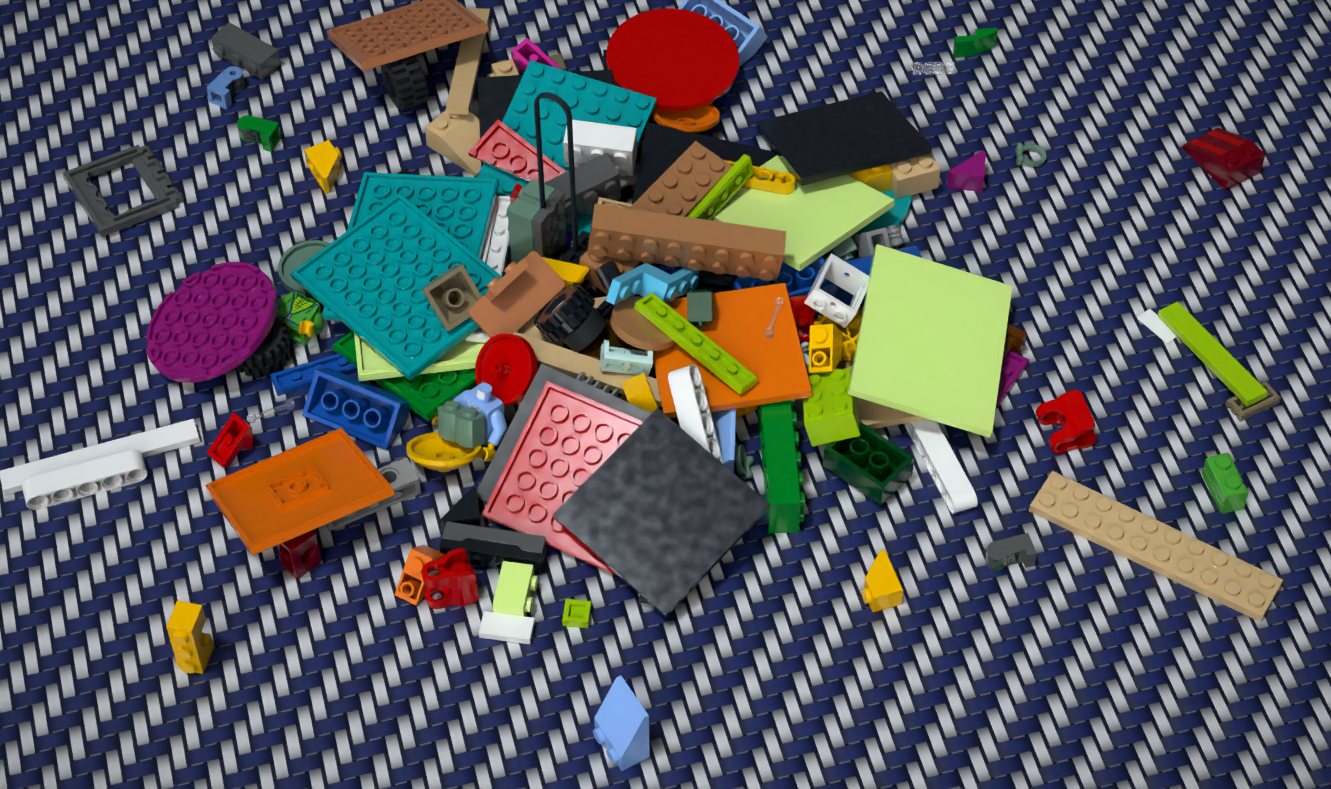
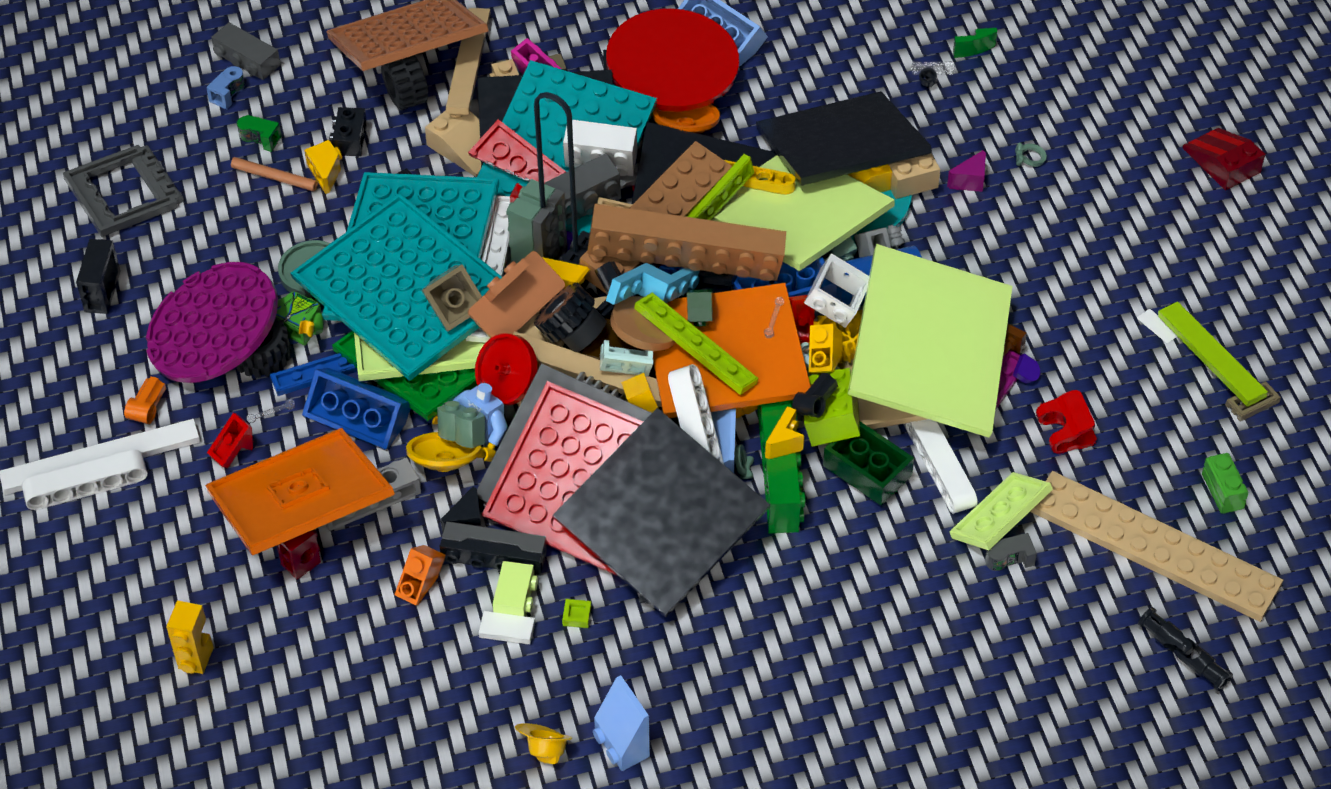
red piece [421,548,478,609] -> none
yellow slope [861,550,903,612] -> none
none -> black window [76,239,121,314]
none -> orange piece [124,376,166,424]
none -> nougat piece [231,157,318,192]
none -> black brick [329,107,367,156]
none -> yellow piece [515,723,572,764]
none -> yellow slope [765,406,804,459]
none -> black piece [792,373,838,418]
none -> black hinge [919,68,937,88]
none -> yellowish green tile [950,472,1053,550]
none -> dark purple tile [1013,353,1040,383]
none -> black piece [1138,607,1233,692]

